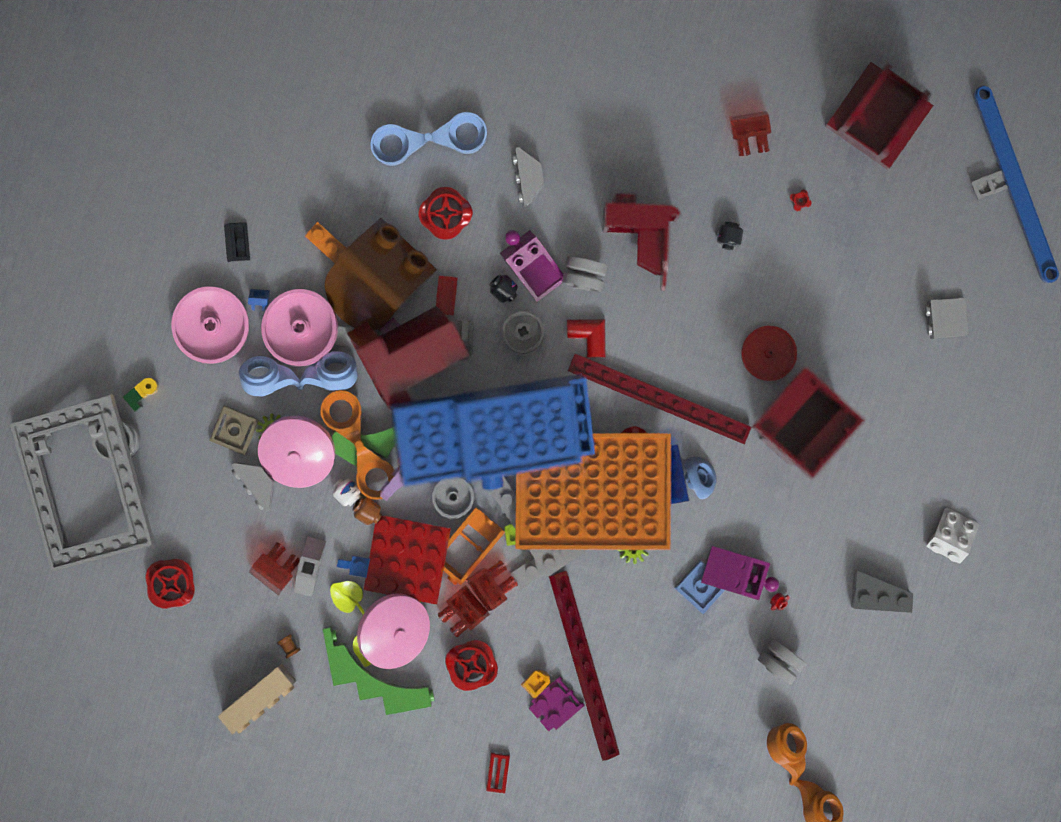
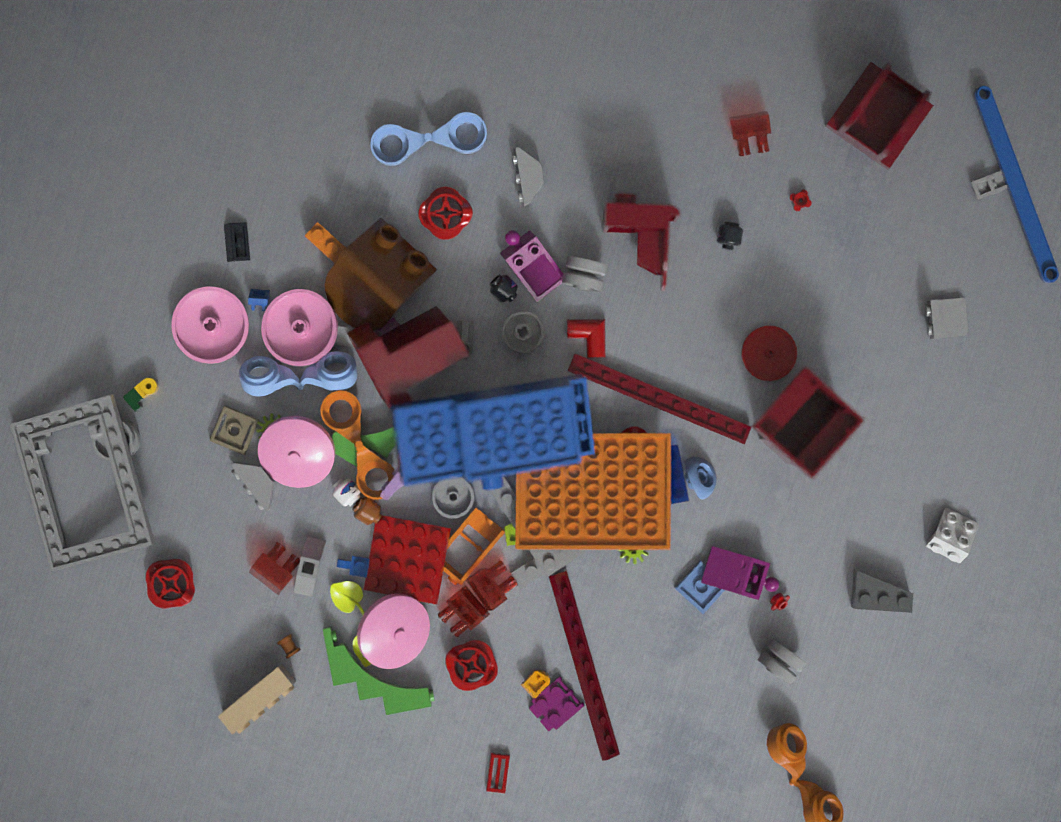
red tile [435,275,458,316] -> none

